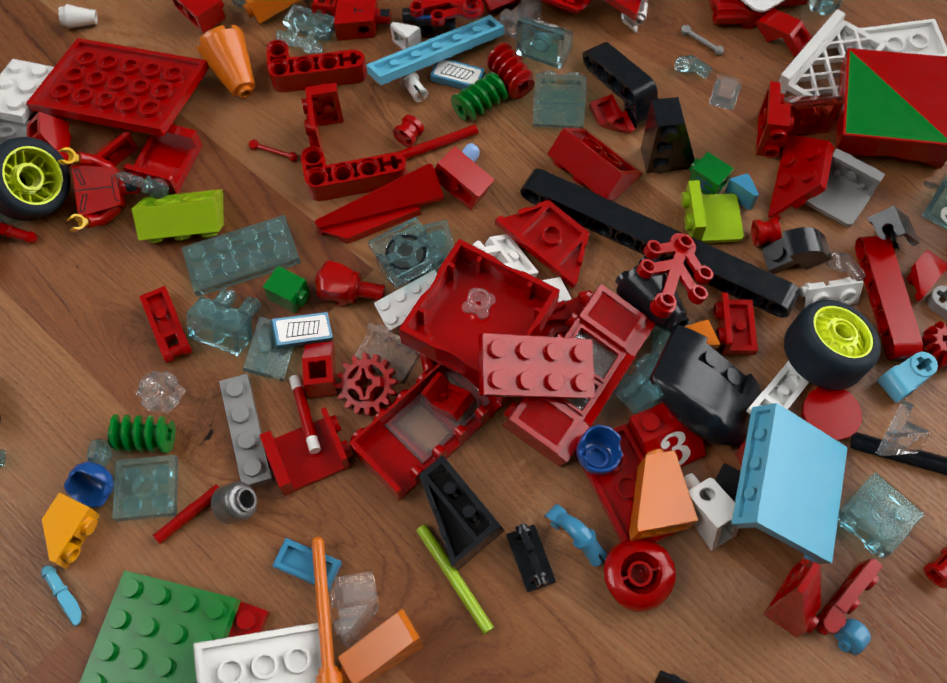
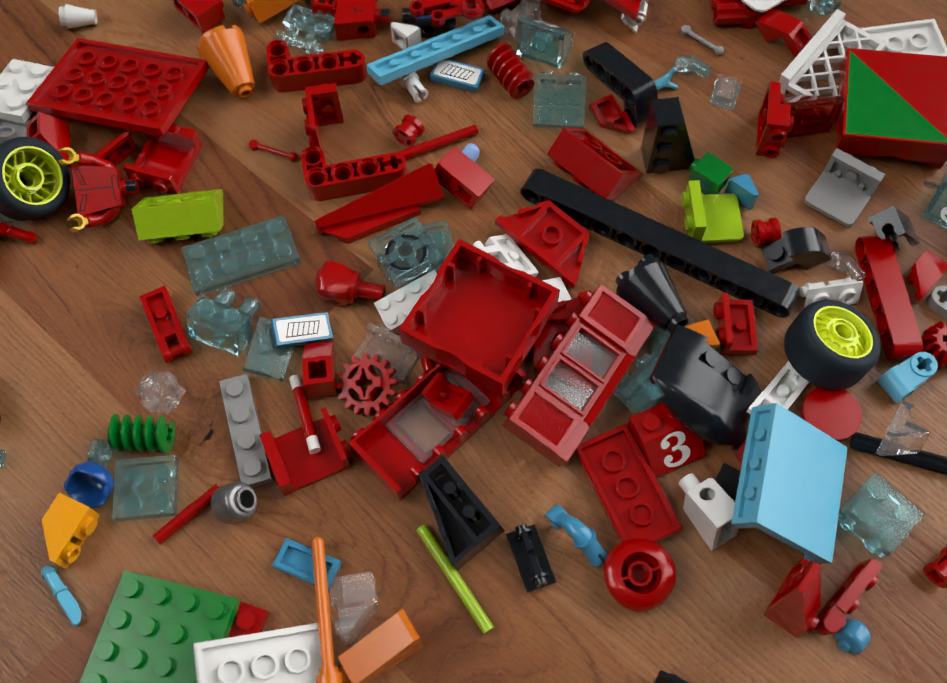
clear light blue bar [116,172,169,199] -> none
green brick [263,266,310,313] -> none
green piece [451,72,508,121] -> none
clear plate [462,288,495,319] -> none
plate [478,333,595,400] -> none
blue hair [576,425,623,475] -> none
orange slope [629,449,698,541] -> none
red plant [636,233,714,319] -> none
red wing [768,134,834,220] -> none
none -> medium azure bar [654,67,678,91]

